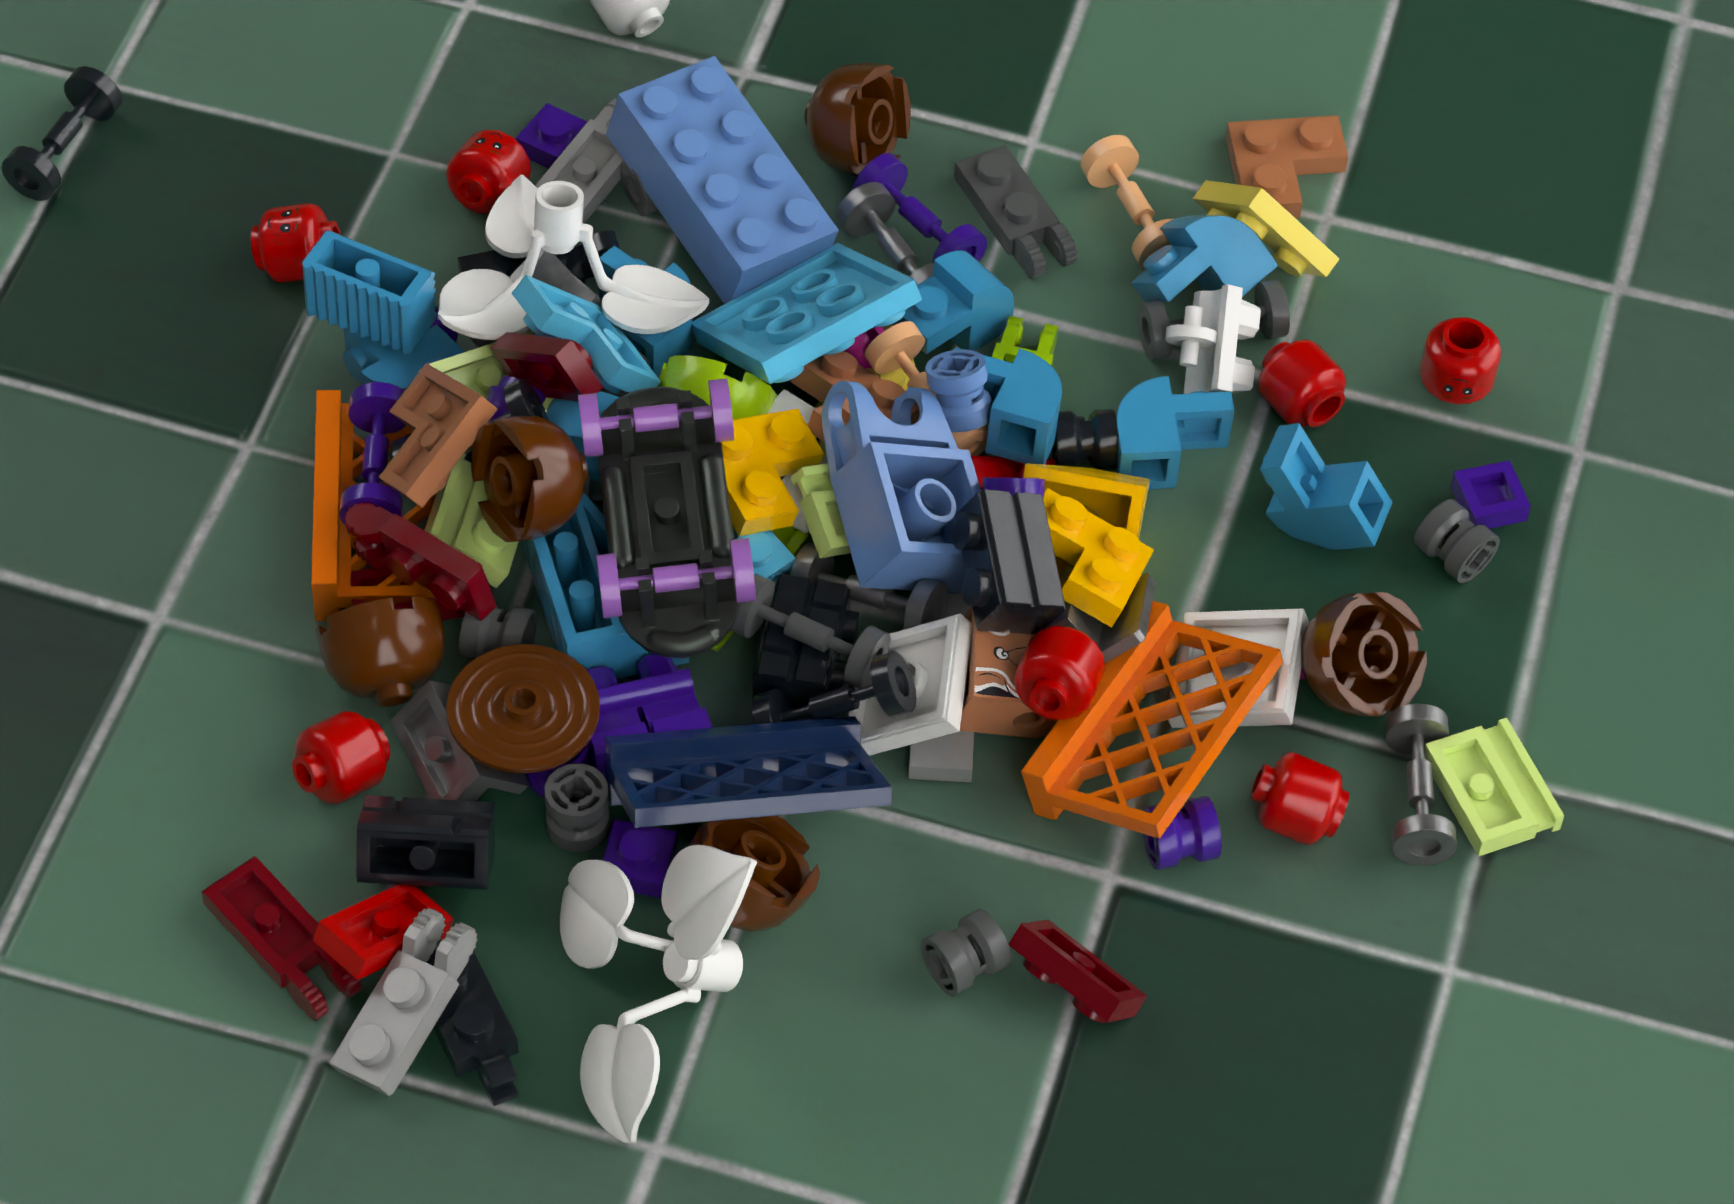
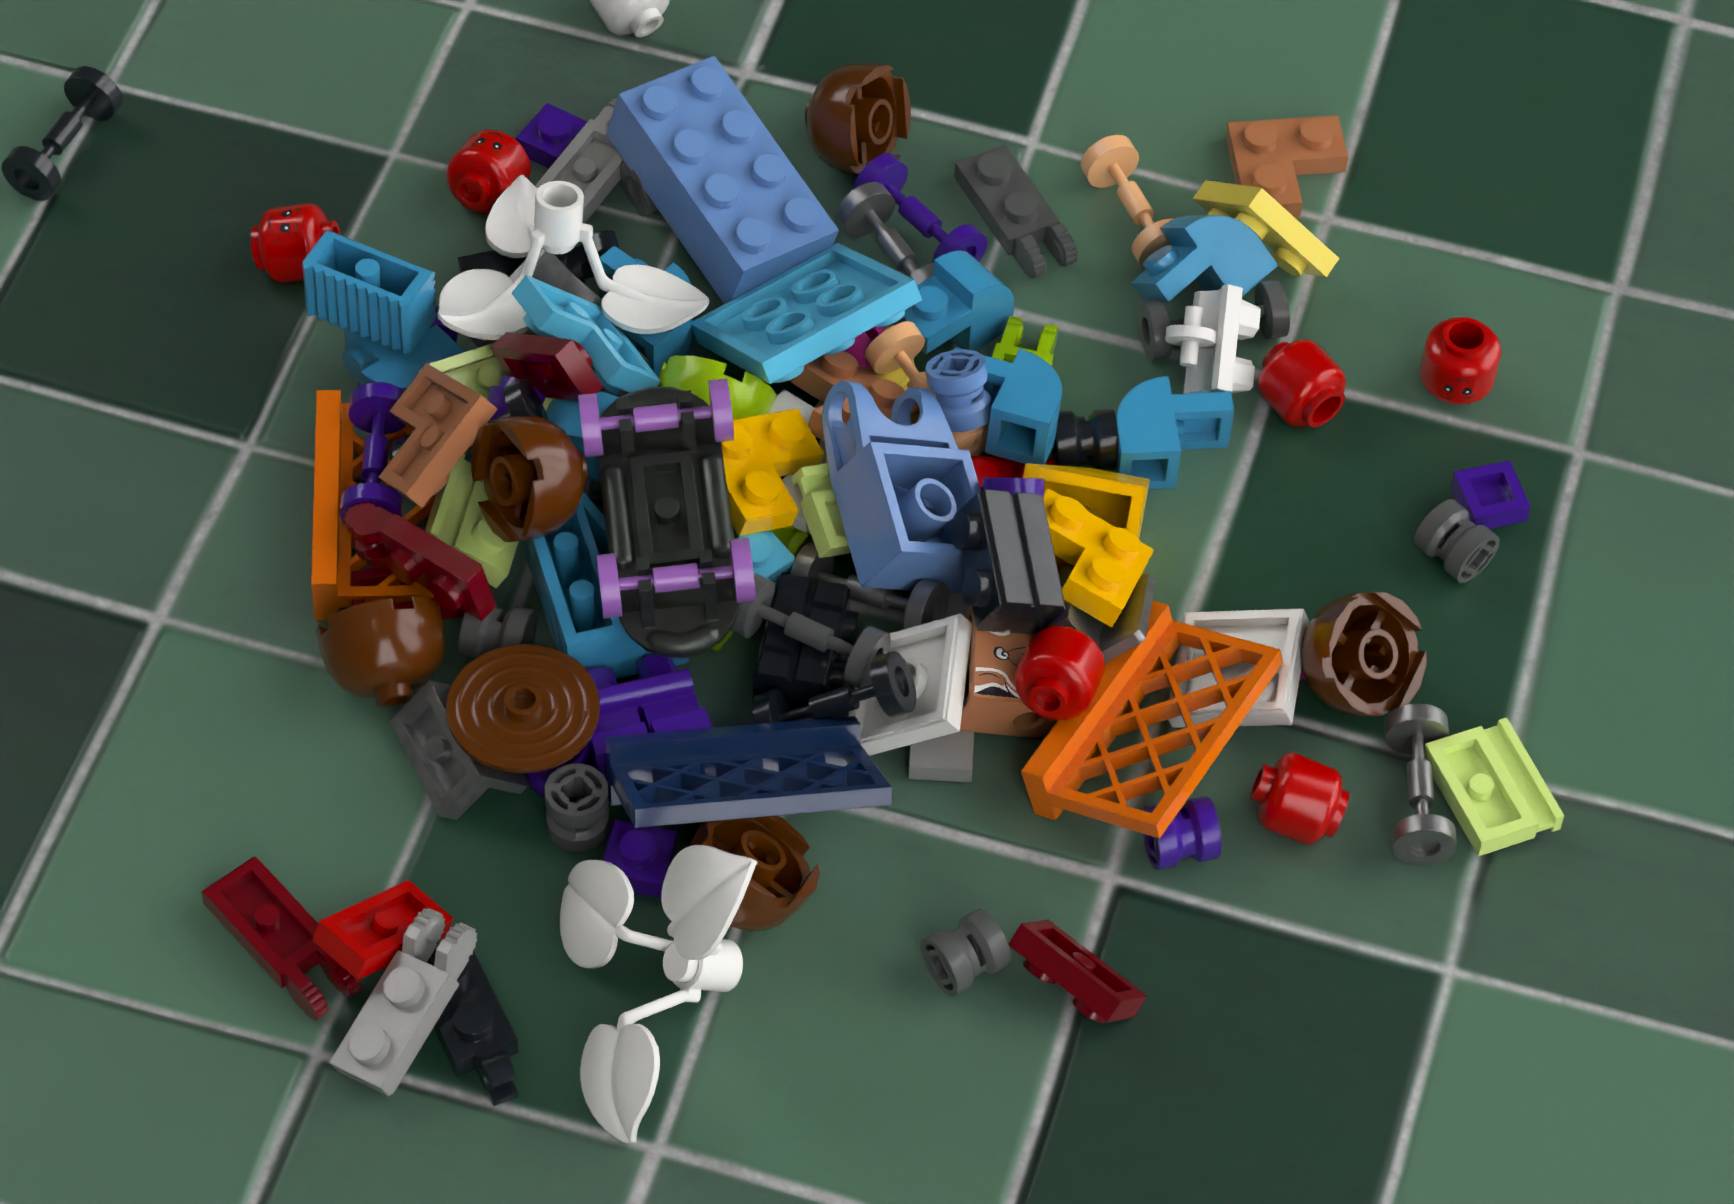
red head [292,711,390,804] -> none
black brick [356,795,496,889] -> none
dark azure brick [1260,423,1393,550] -> none

